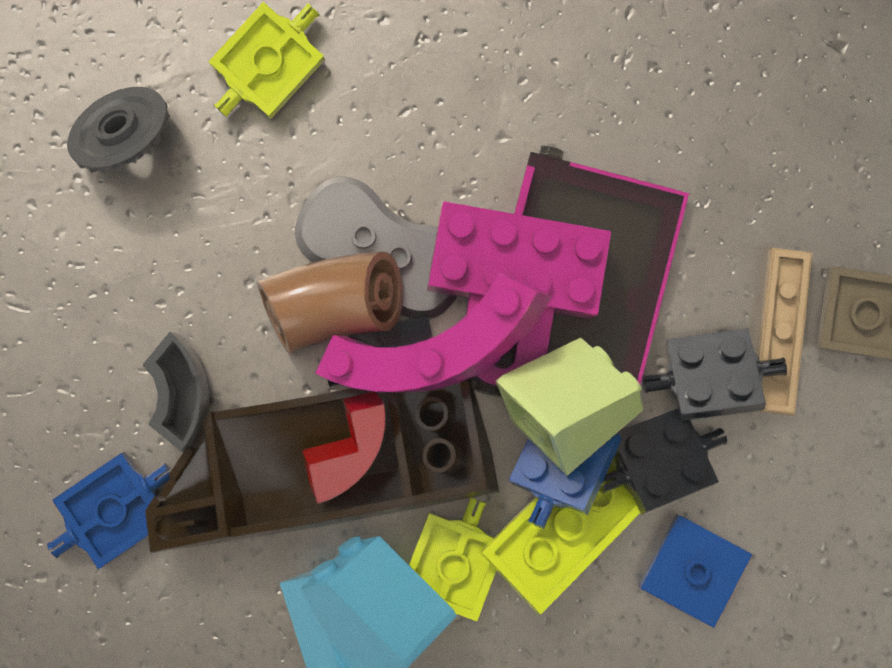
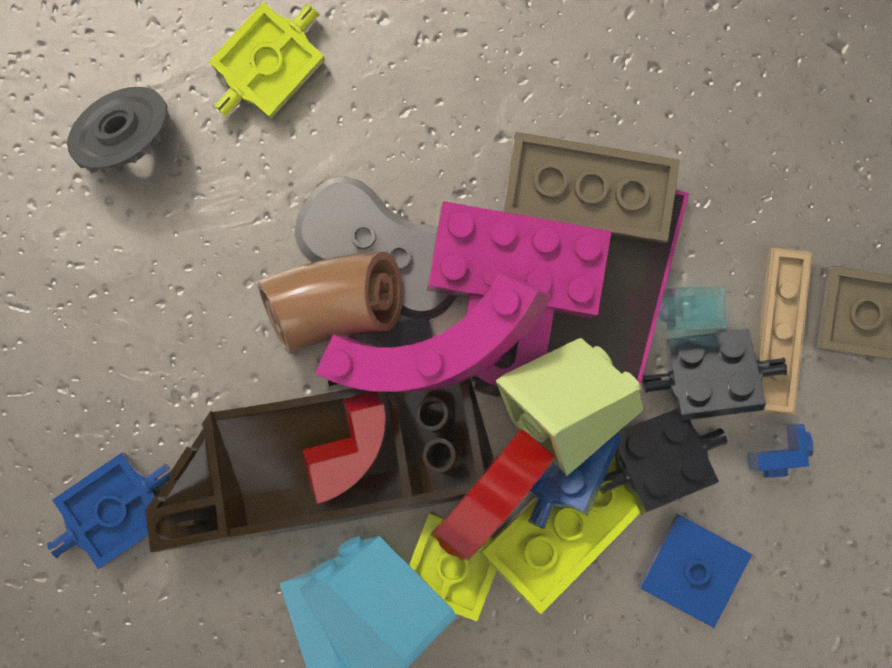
dark grey brick [143,332,209,451] -> none
none -> red arch [431,429,555,562]
none -> dark tan plate [502,132,680,243]
none -> clear light blue brick [660,286,726,330]
none -> blue bracket [748,424,814,478]

